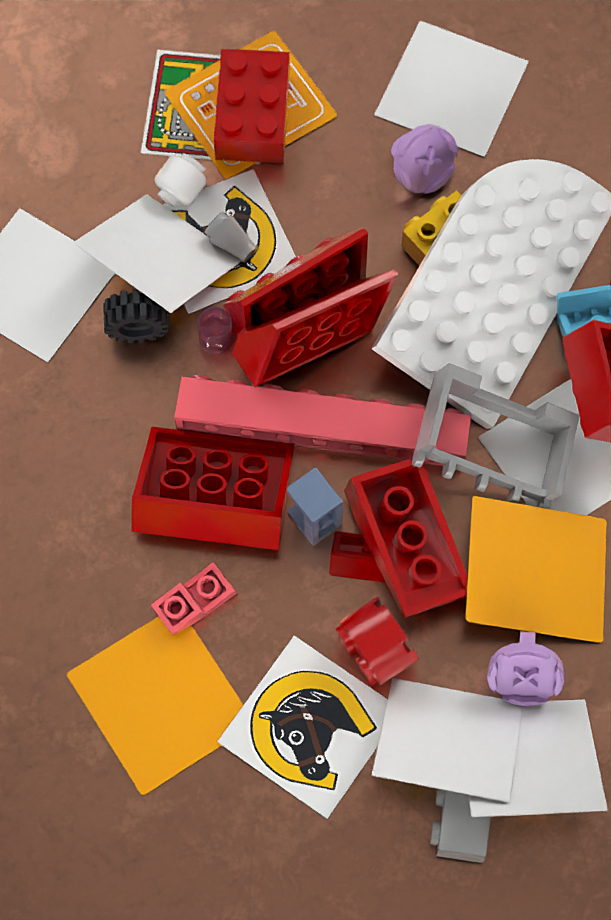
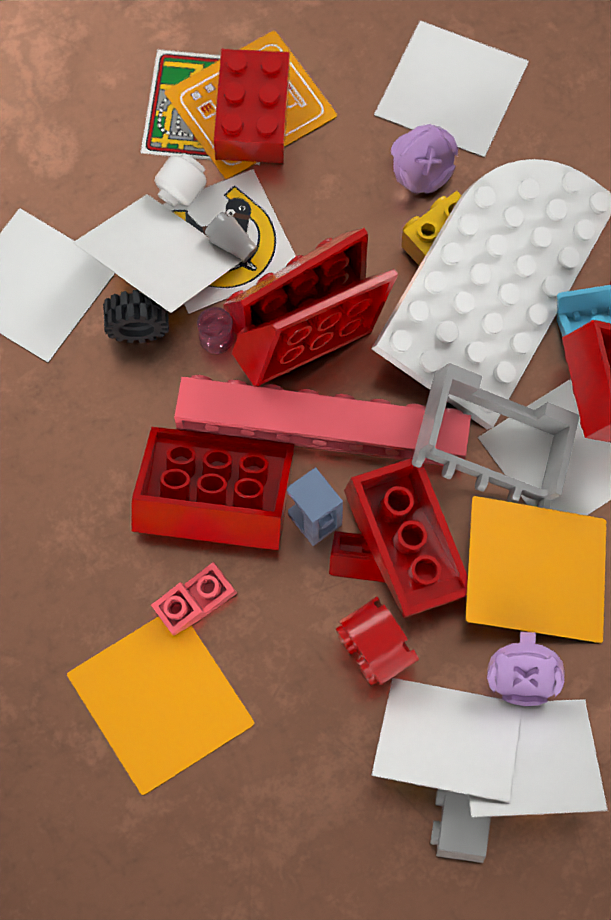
sticker [218,636,388,819] -> none

